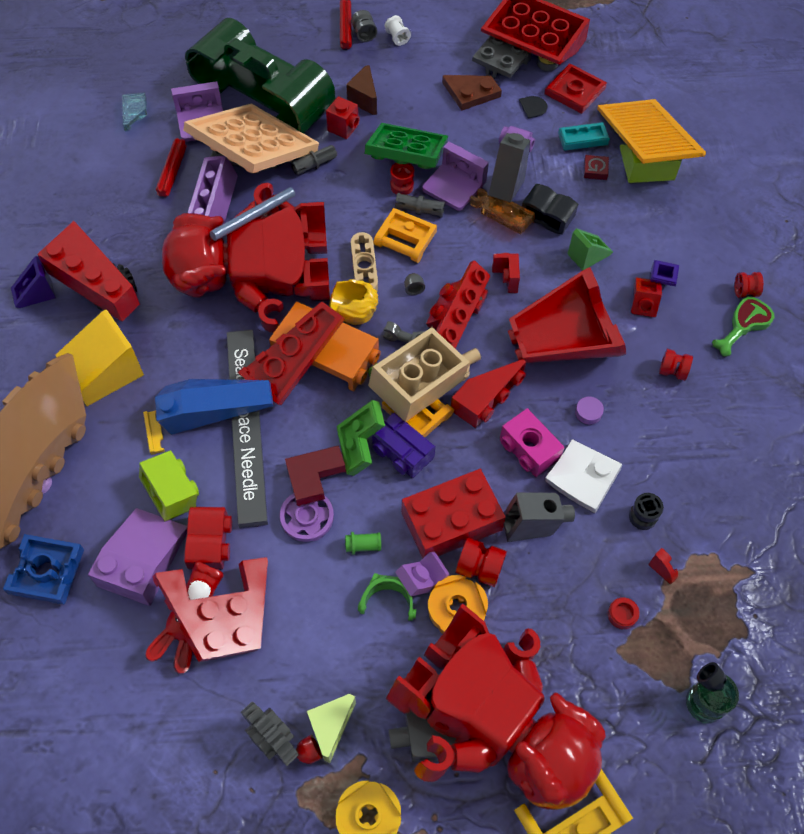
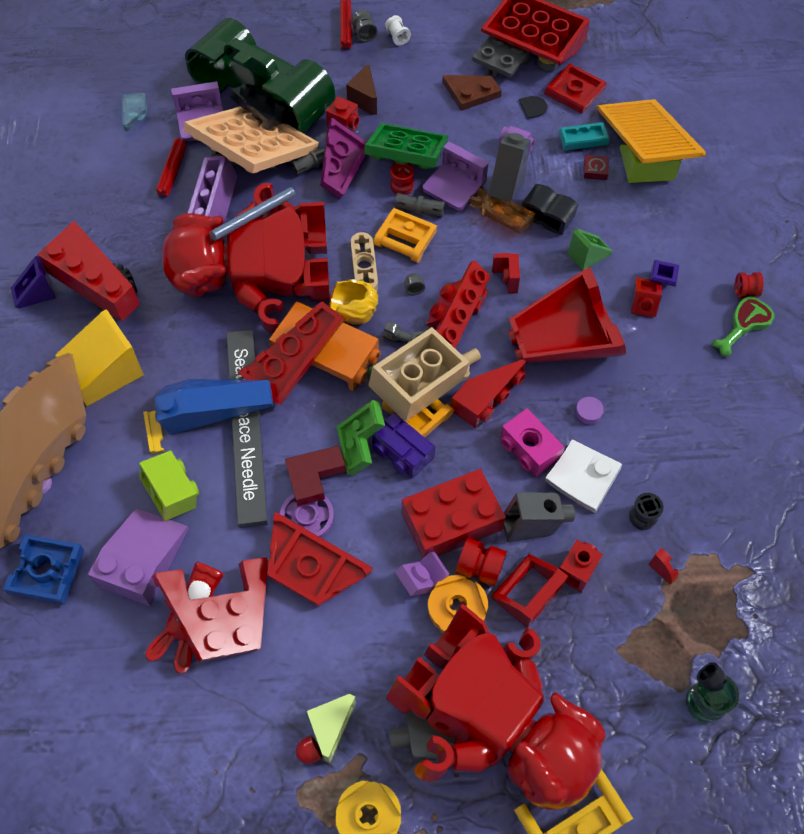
red brick [185,507,232,569] -> none
dark grey gear [241,702,298,766] -> none
bright green pin [345,532,381,555] -> none
bright green helmet [358,573,417,621] -> none
red tile [607,597,640,629] -> none
red wheel [659,349,693,381] -> none
none -> black wing [230,84,296,129]
none -> red wing [267,512,373,607]
none -> magenta wing [320,118,367,199]
none -> red tile [491,554,568,628]
none -> red brick [559,540,603,593]

